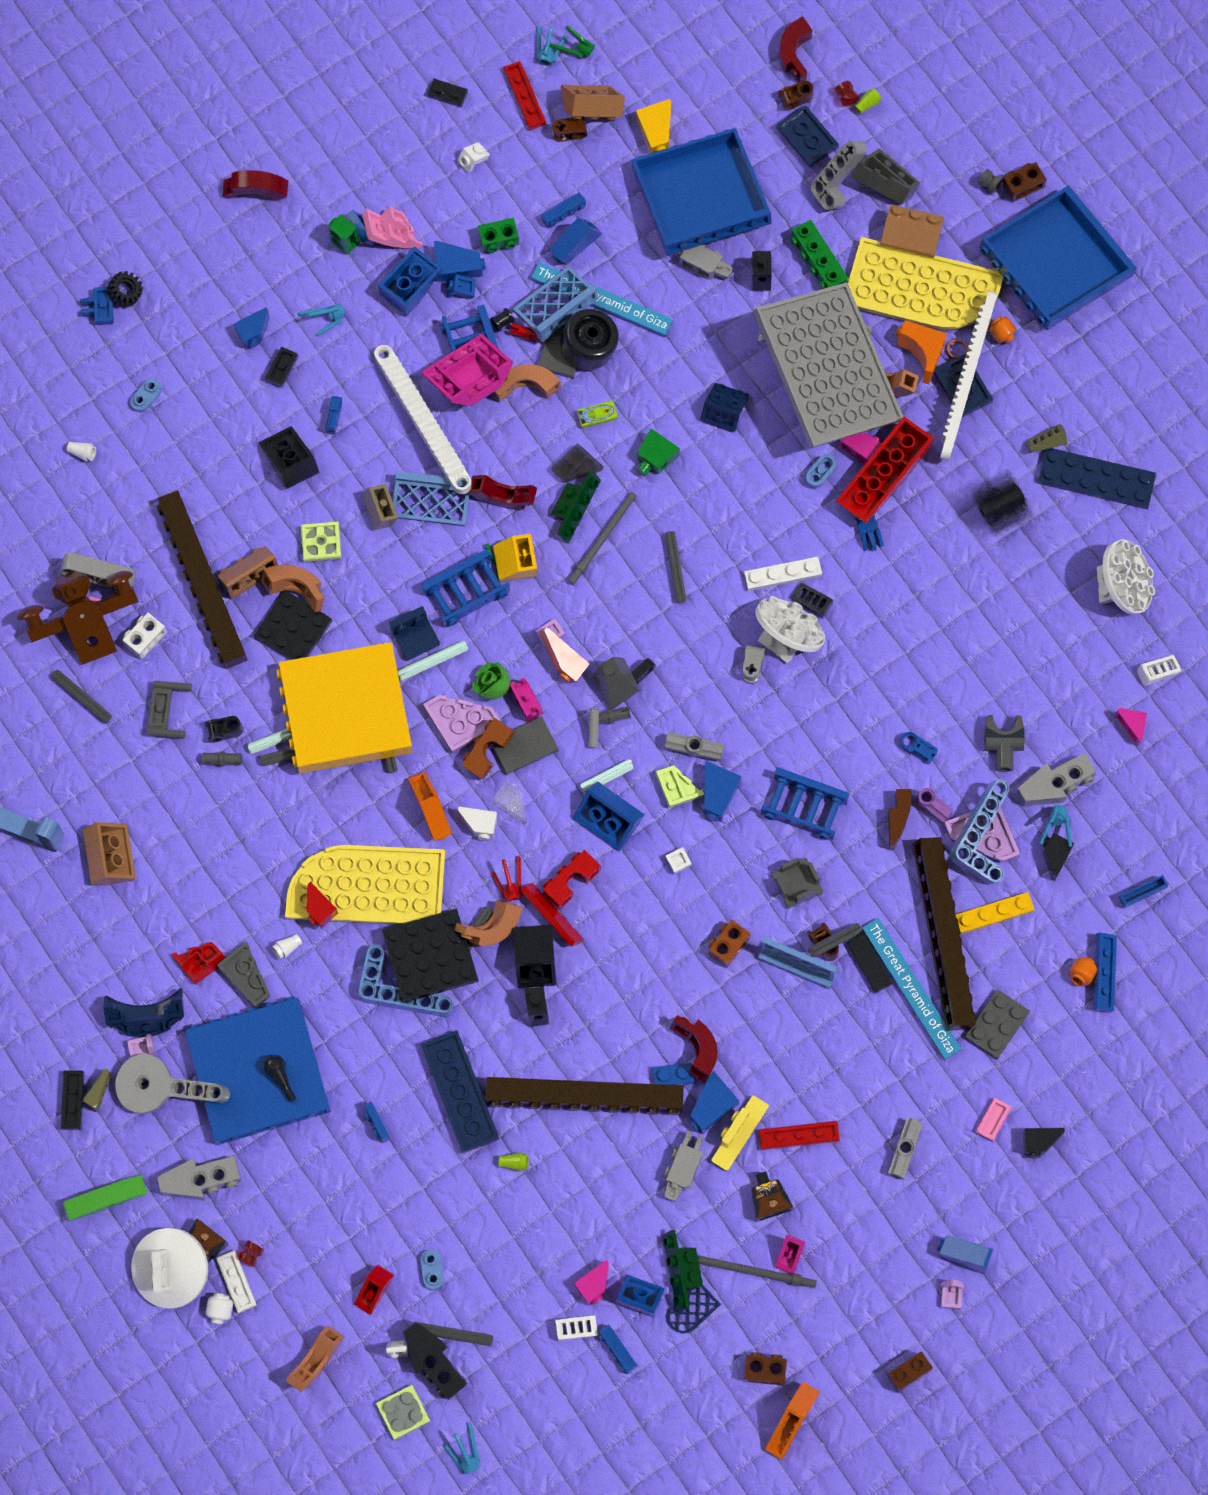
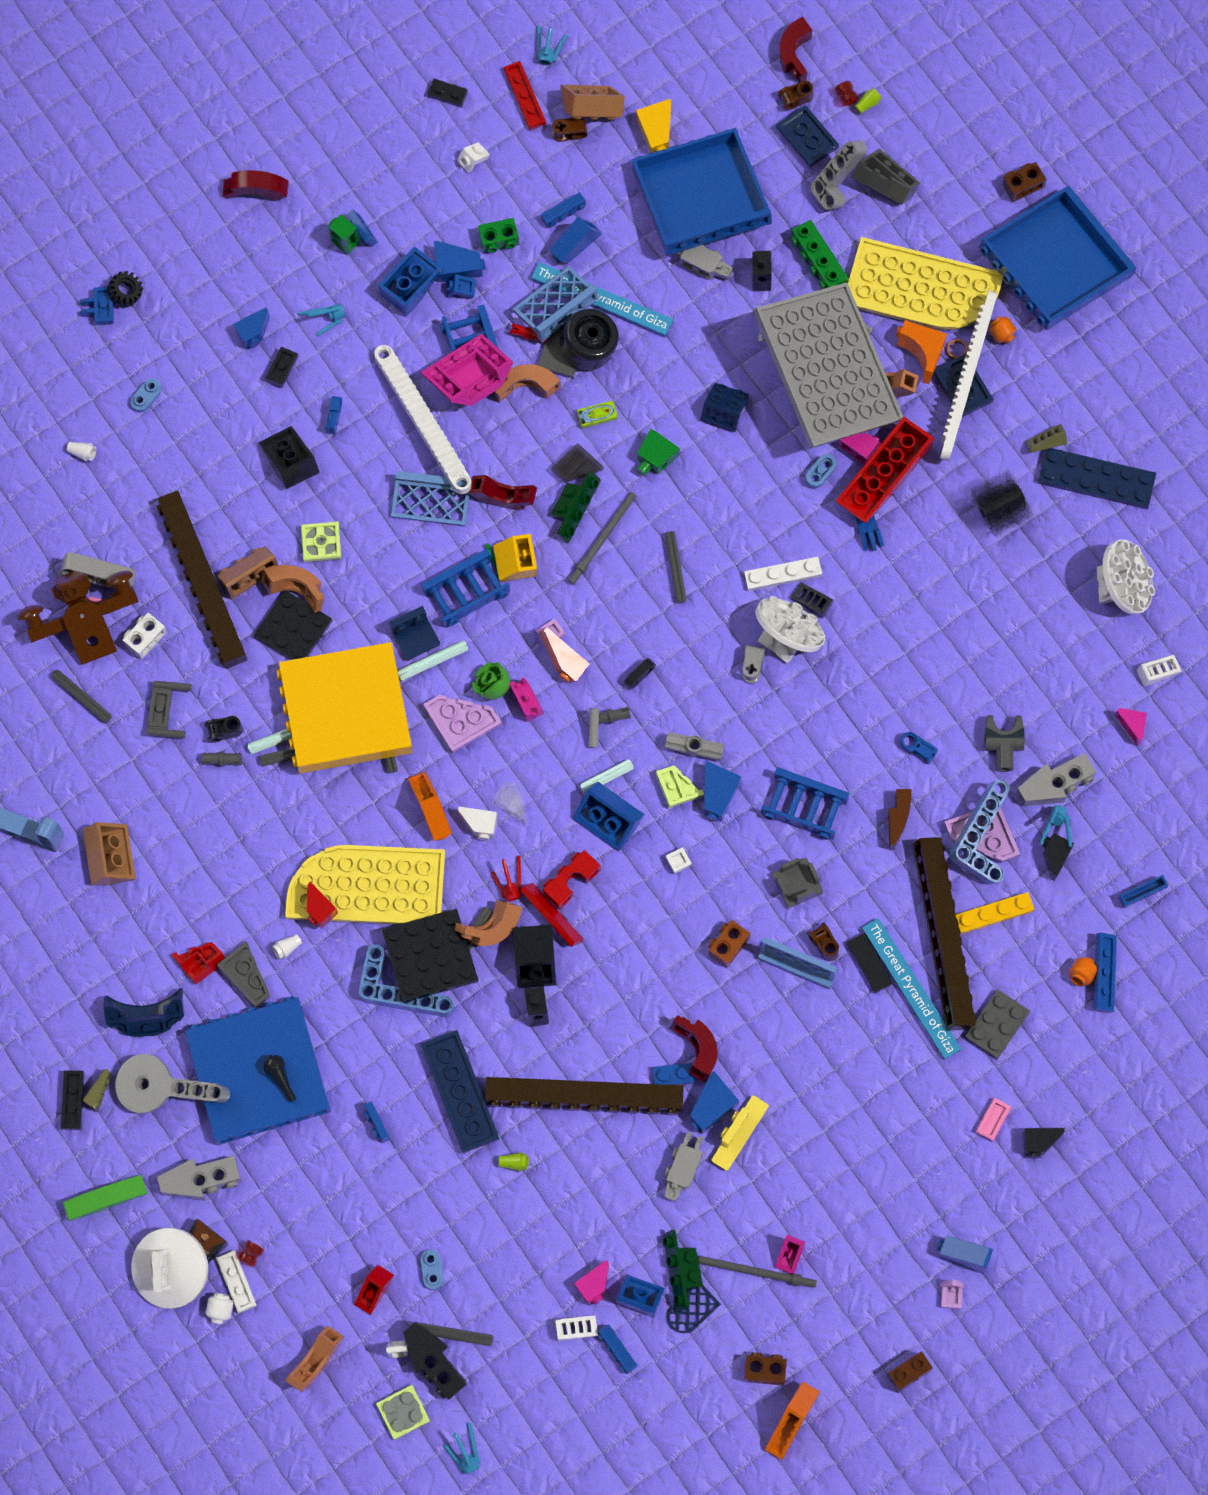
lavender tile [127,1034,156,1057] -> none
bright pink slope [362,206,423,248] -> none
brick [363,484,398,530] -> none
dark orange arch [462,718,516,779] -> none
black bush [490,308,515,332] -> none
dark grey tile [492,716,559,775] -> none
green plant [550,25,595,59] -> none
dark grey slope [593,657,641,709] -> none
torso [751,1171,793,1222] -> none
red tile [759,1121,840,1150] -> none
dark grey axle [808,923,862,957] -> none
medium nougat slope [880,204,944,257] -> none
light grey piece [888,1118,923,1180] -> none
medium lavender piece [916,788,954,824] -> none
dark grey wheel [978,169,1003,194] -> none

